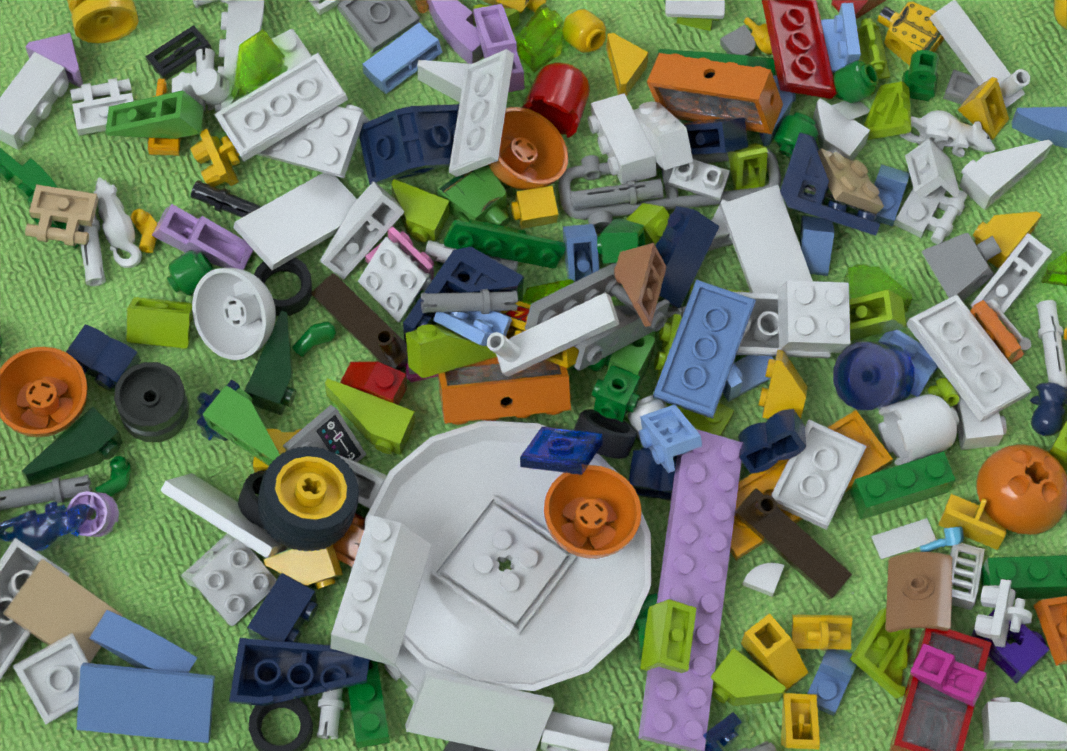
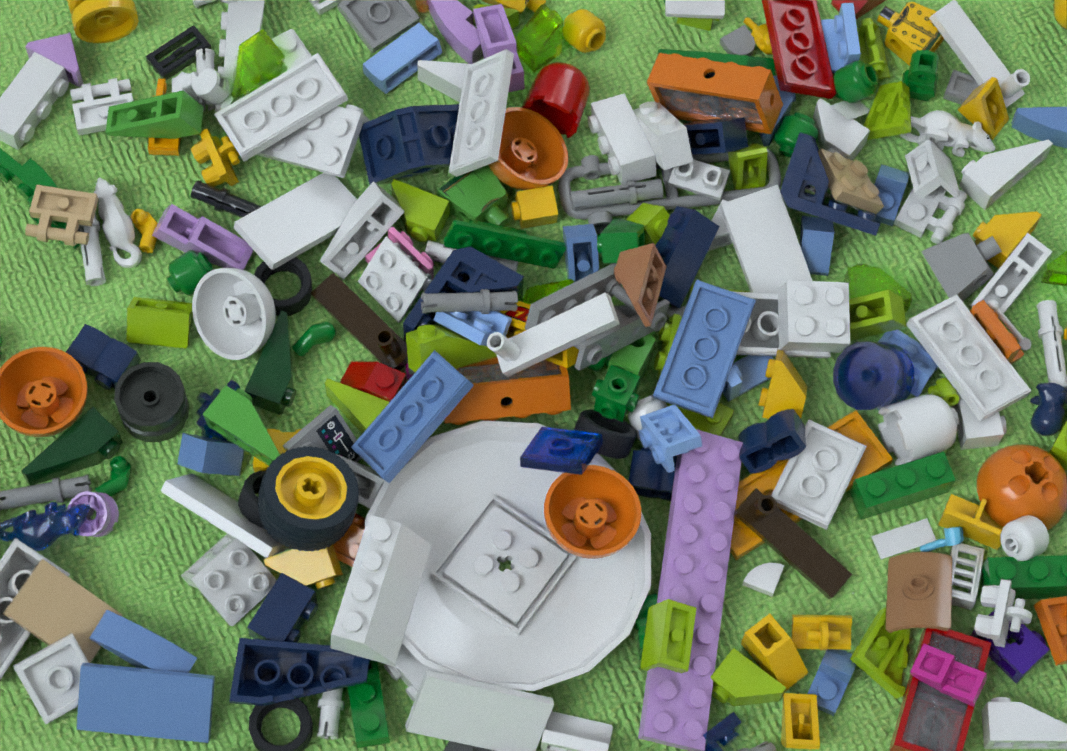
yellow slope [606,33,649,96] -> none
none -> medium blue slope [177,433,245,476]
none -> medium blue tile [351,350,474,483]
none -> white head [1000,515,1049,561]

